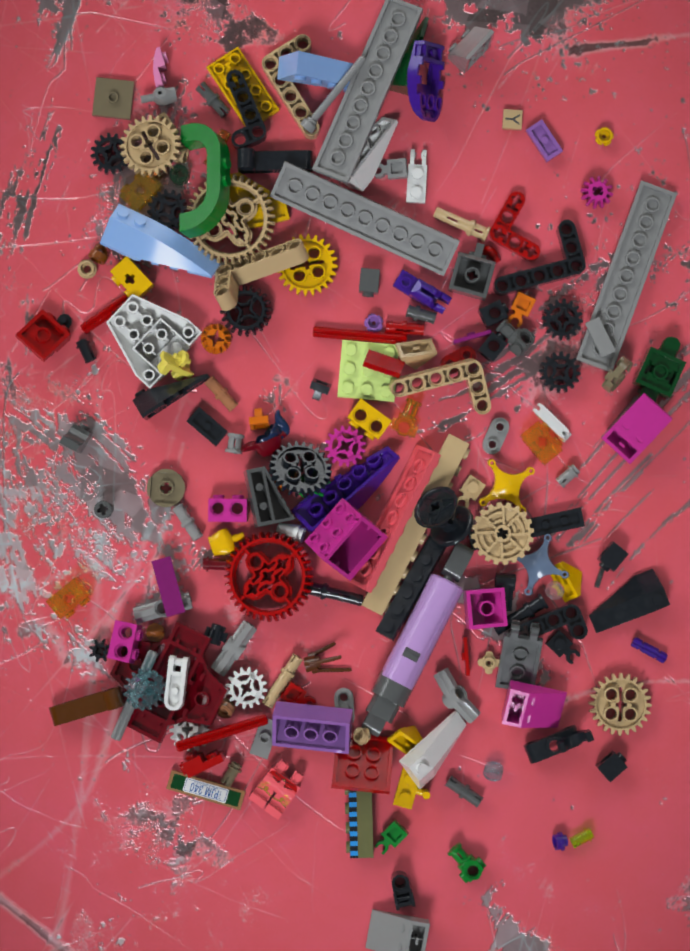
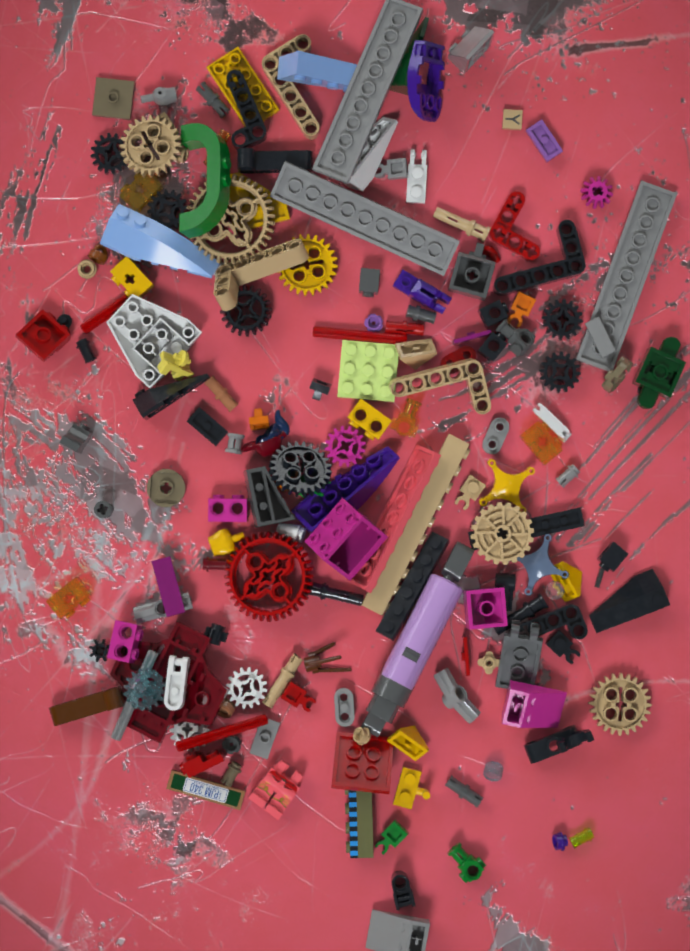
dark orange tile [146,623,165,642] -> none
bright pink slope [153,47,169,88] -> none
clear green wheel [169,164,190,186] -> none
light grey pin [172,503,203,542] -> none
orange gear [201,324,231,354] -> none
light grey piece [211,620,257,676] -> none
medium lavender slope [272,701,353,754] -> none
light grey piece [300,56,366,134] -> none
red tile [363,350,405,378] -> none
white wedge [399,710,466,789] -> none
black piece [414,486,473,547] -> none
yellow plate [595,127,614,146] -> none
black brick [595,750,627,782] -> none
dark pink slope [602,393,673,464] -> none
dark purple axle [631,637,668,663] -> none
none -> dark grey plate [222,735,241,754]

